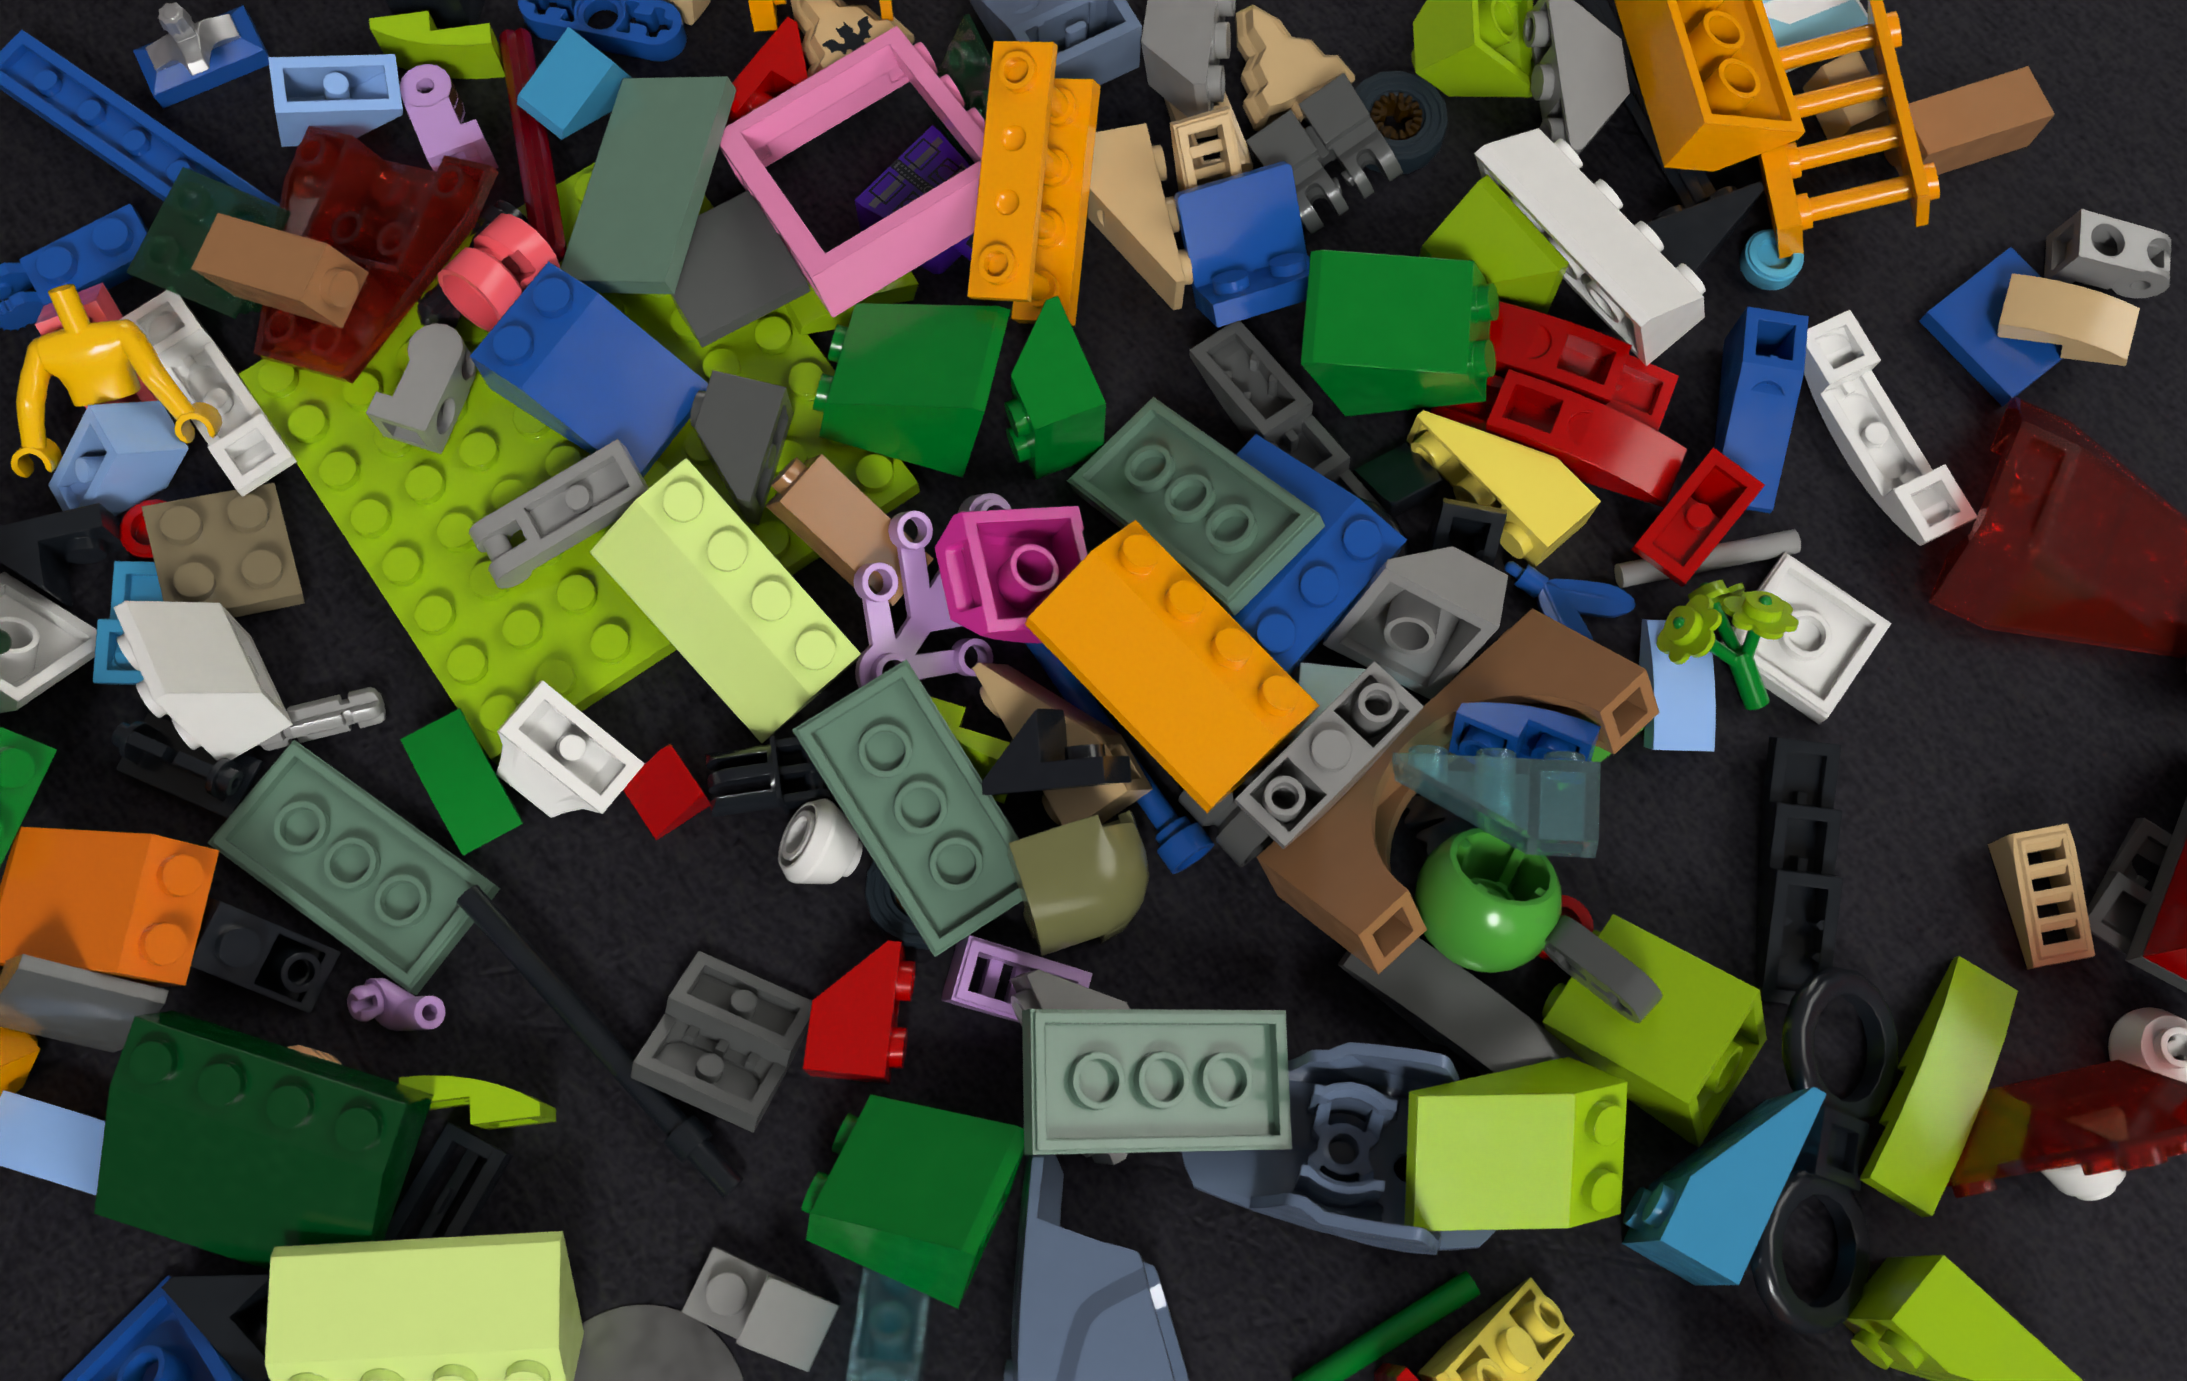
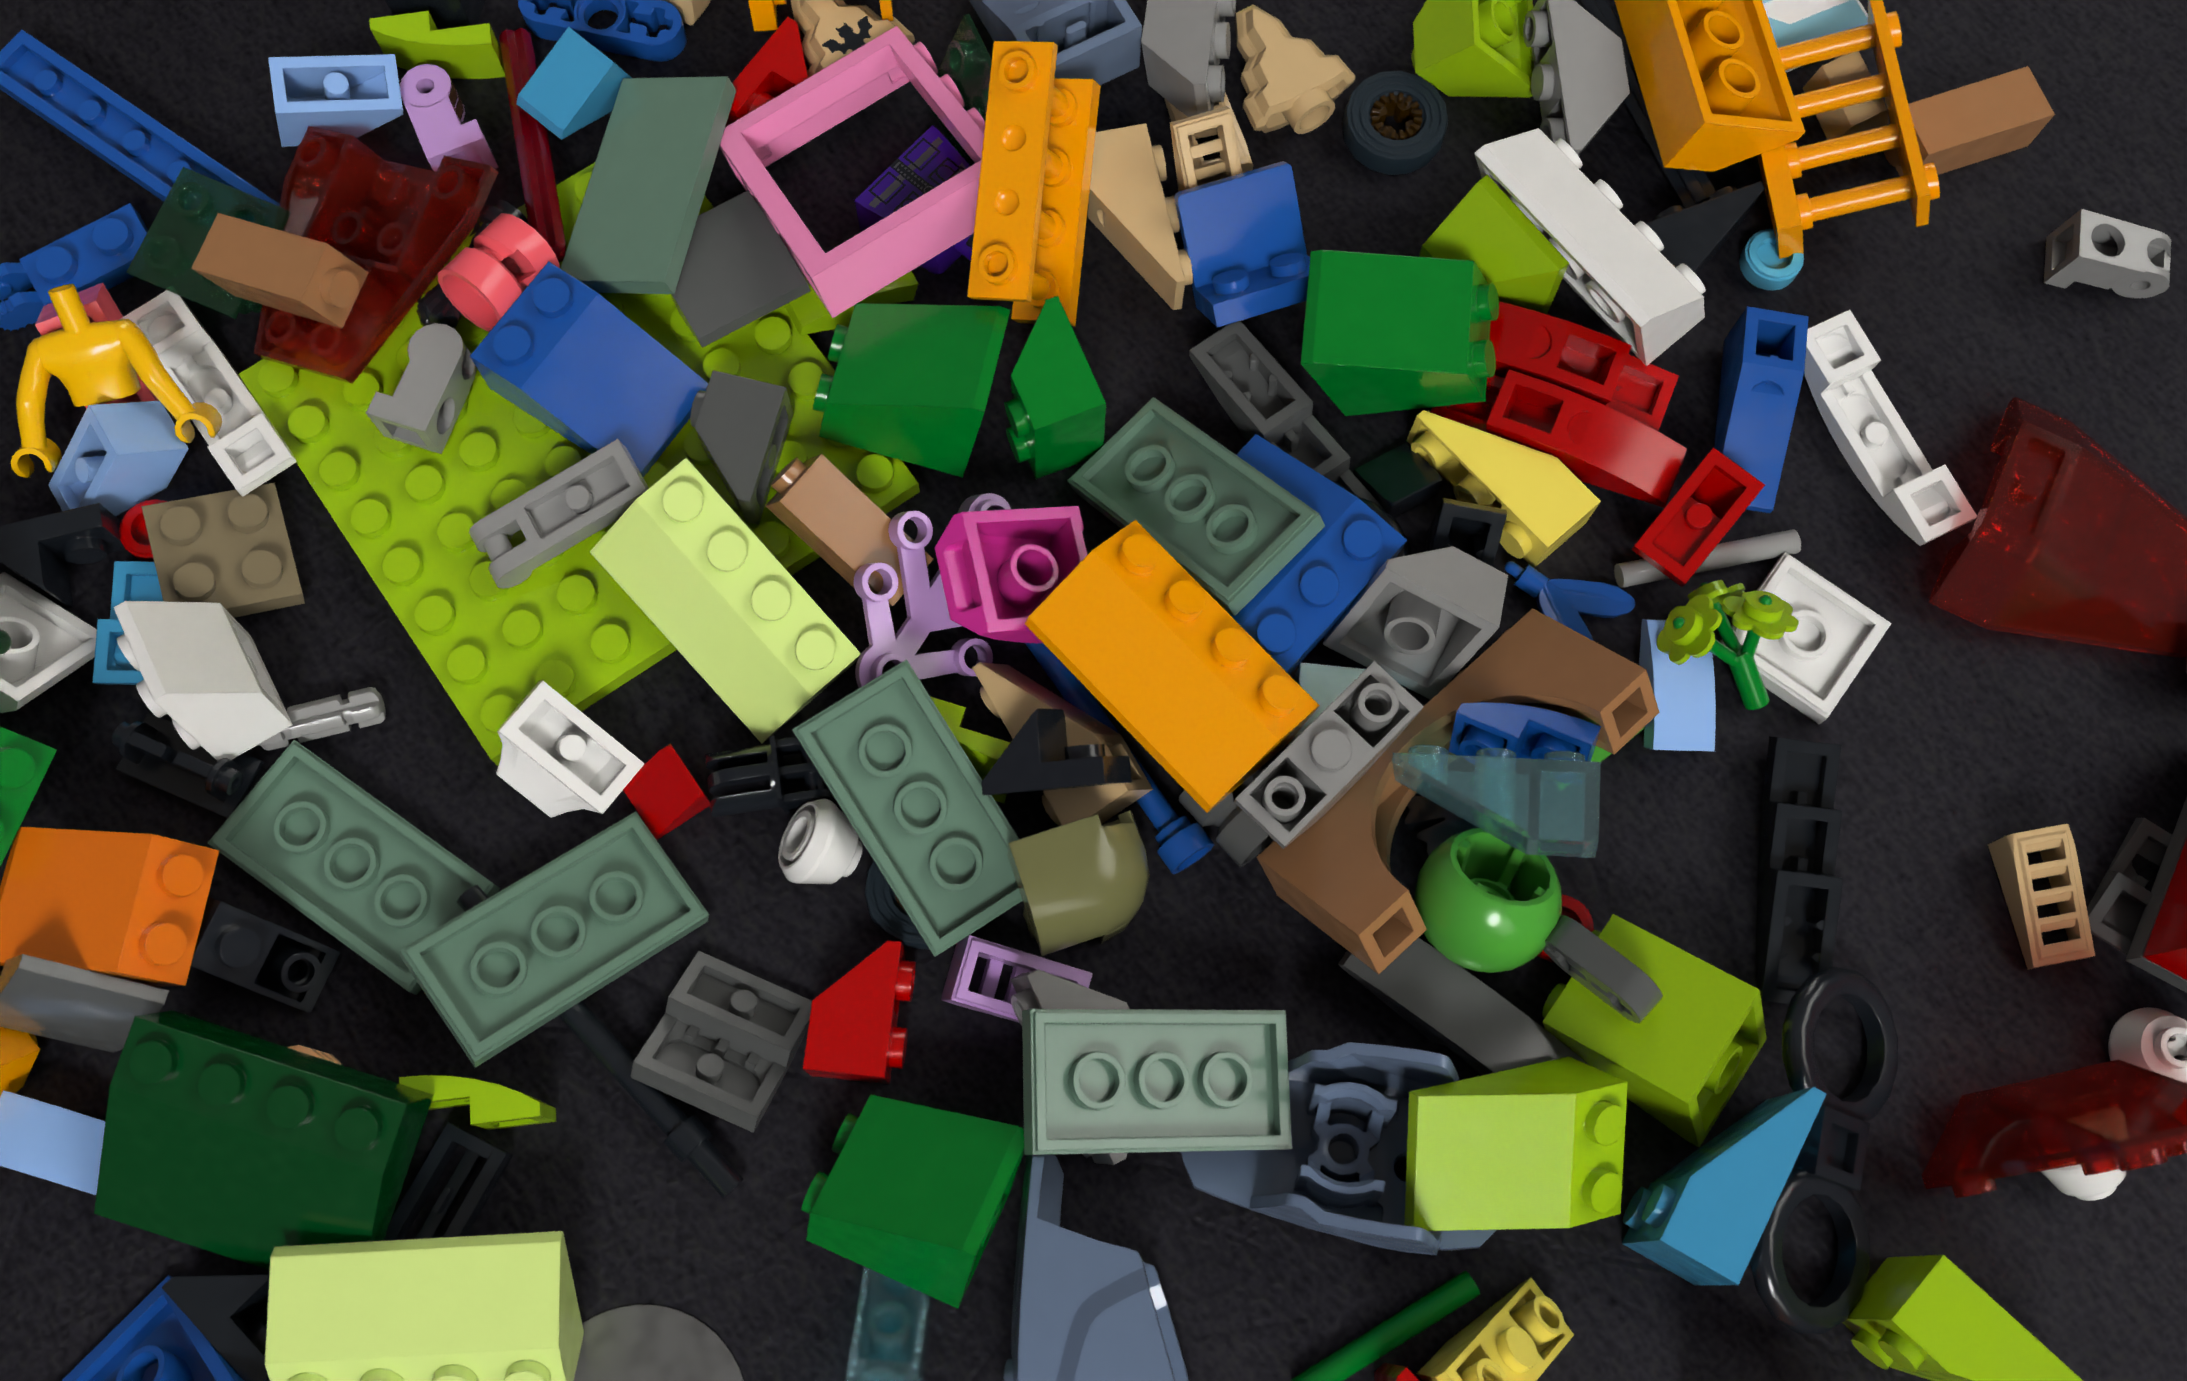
piece [133,3,269,109] -> none
lavender arm [347,978,445,1031] -> none
green slope [400,708,523,856] -> none
light grey slope [682,1247,840,1372] -> none
dark grey legs [1246,73,1403,235] -> none
lime slope [1860,956,2018,1217] -> none
blue tile [1919,247,2064,407] -> none
tan slope [1998,273,2140,366] -> none
none -> sand green tile [400,812,709,1068]

